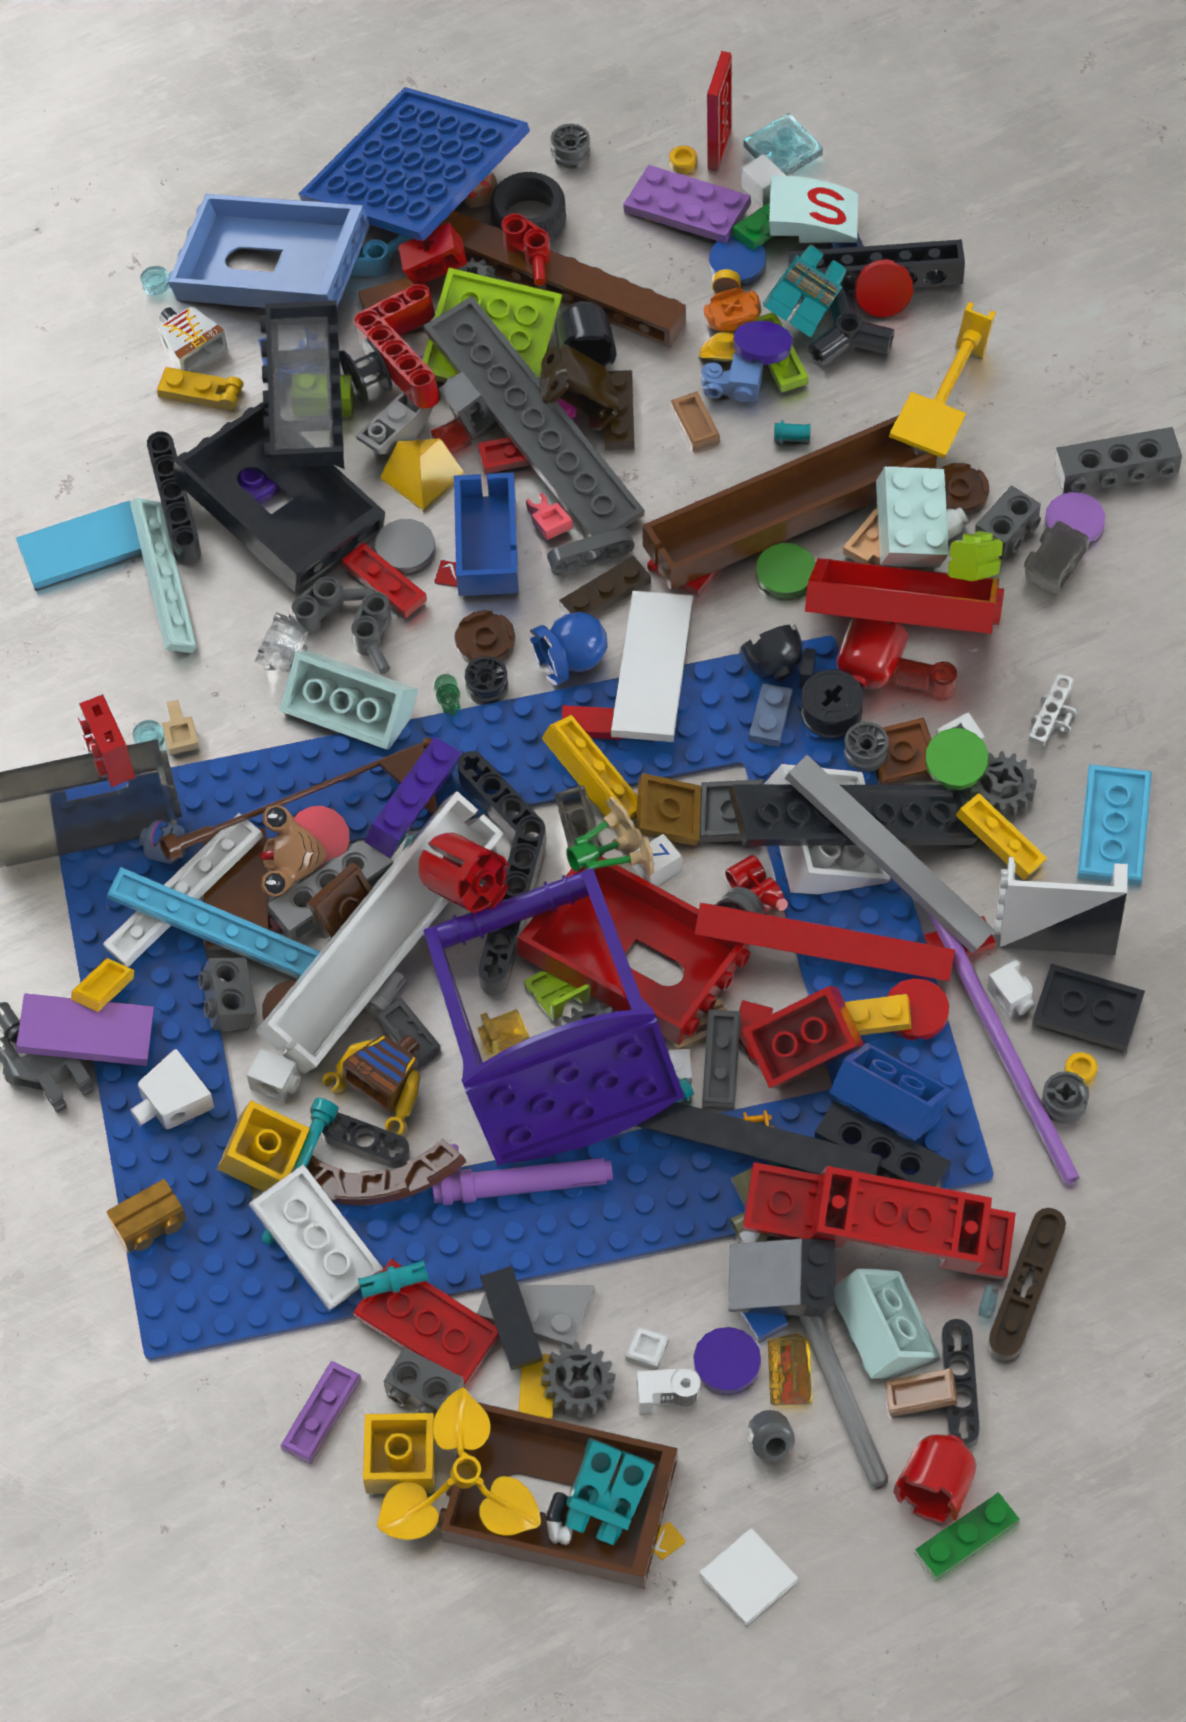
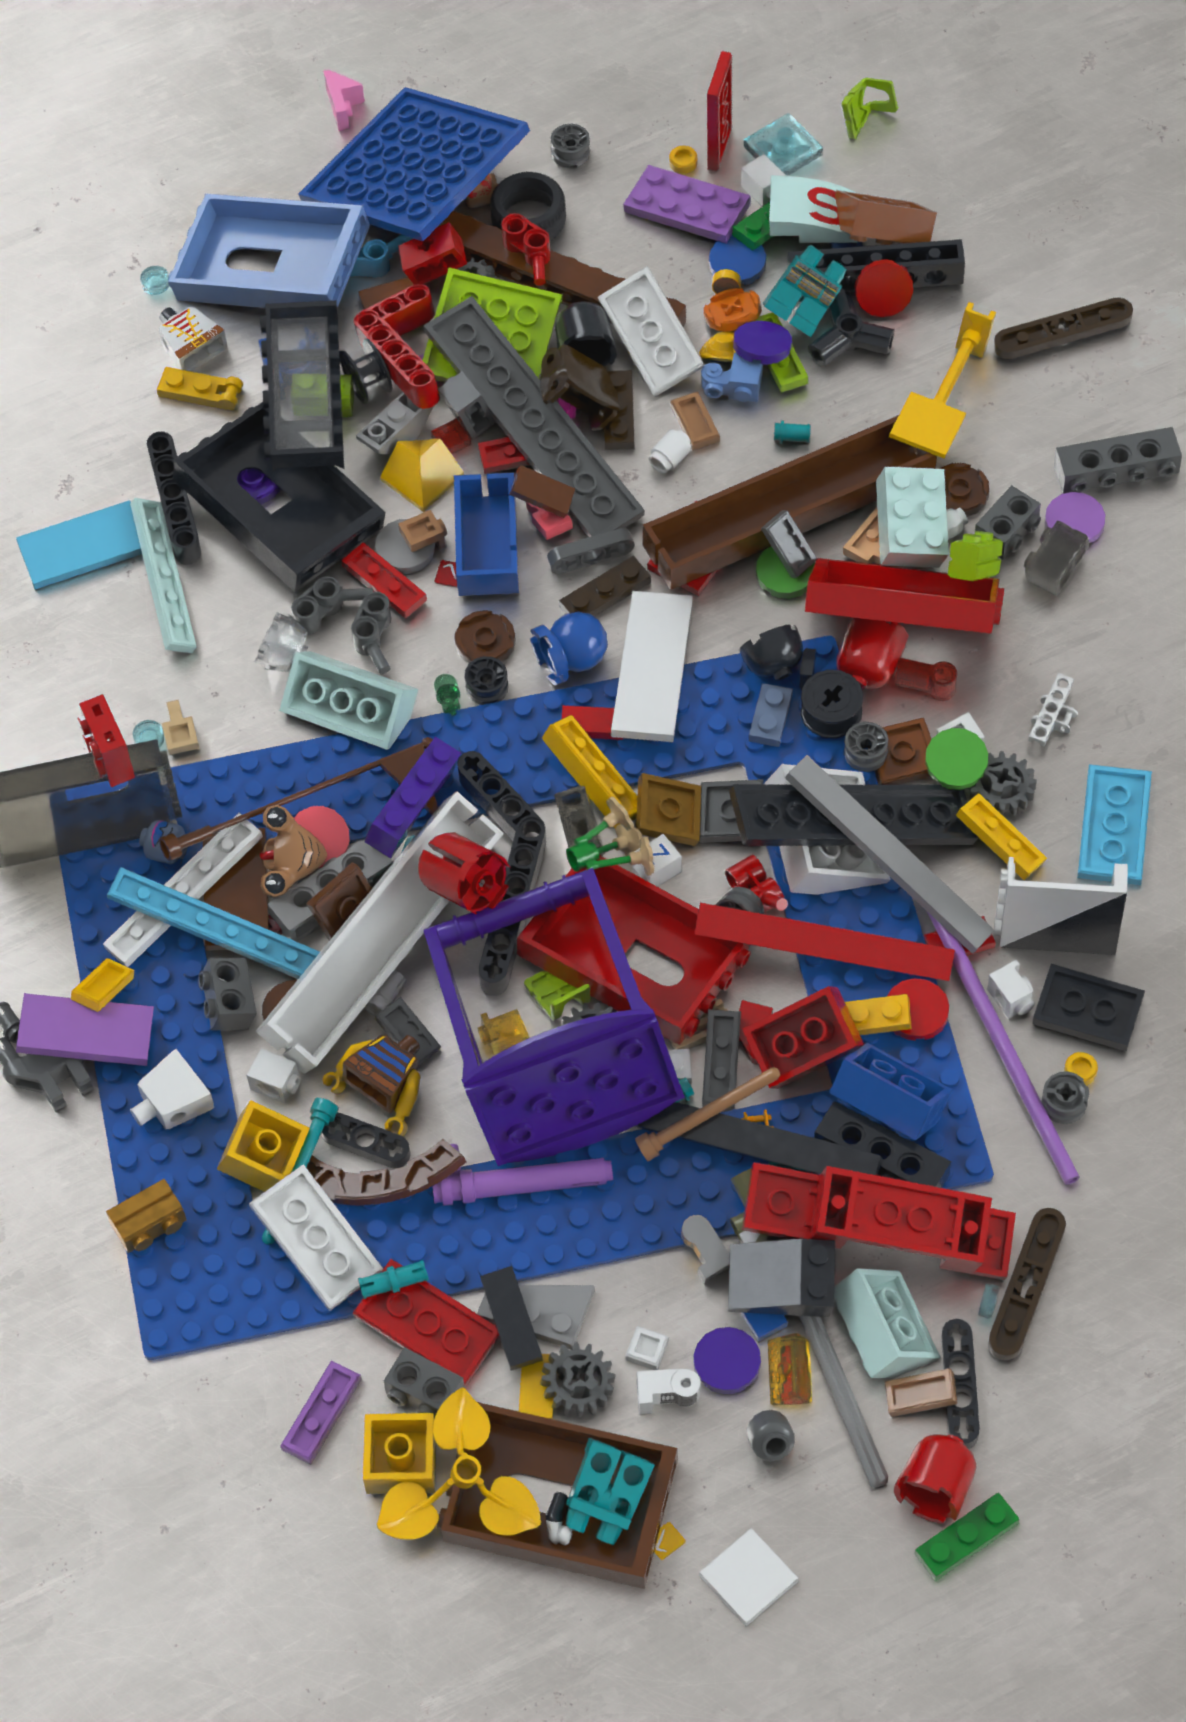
none -> bright pink slope [324,70,365,131]
none -> medium nougat bracket [398,510,447,552]
none -> reddish brown tile [509,465,575,518]
none -> white tile [598,266,705,397]
none -> medium nougat piece [635,1067,780,1161]
none -> white brick [648,430,692,474]
none -> light grey leg [681,1215,729,1283]
none -> dark grey plate [761,510,817,578]
none -> dark orange slope [835,190,937,245]
none -> lime piece [841,78,898,139]
none -> dark brown piece [993,297,1133,359]

